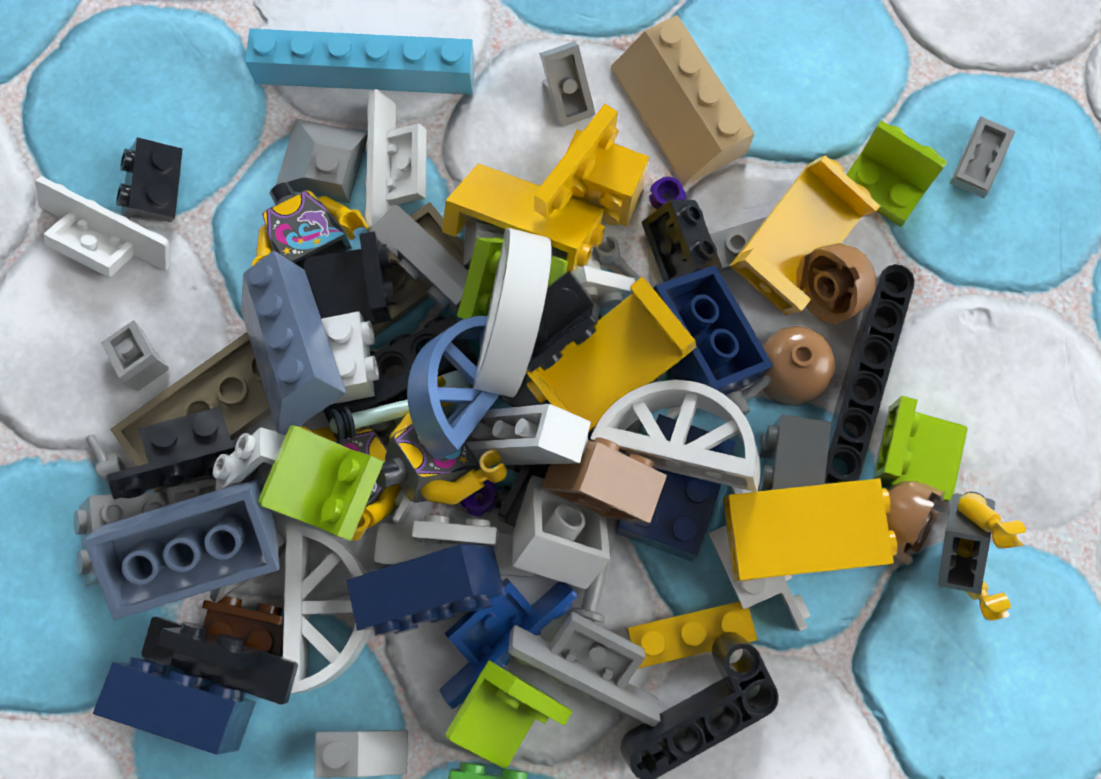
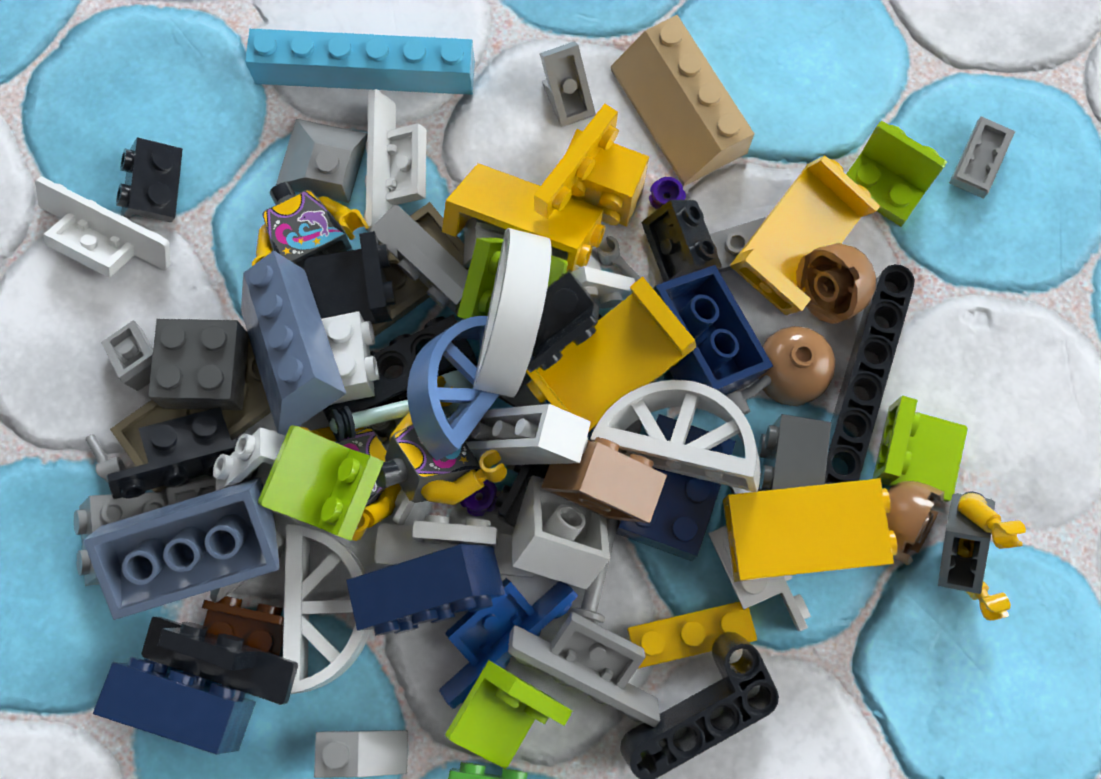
none -> dark grey brick [148,319,249,410]

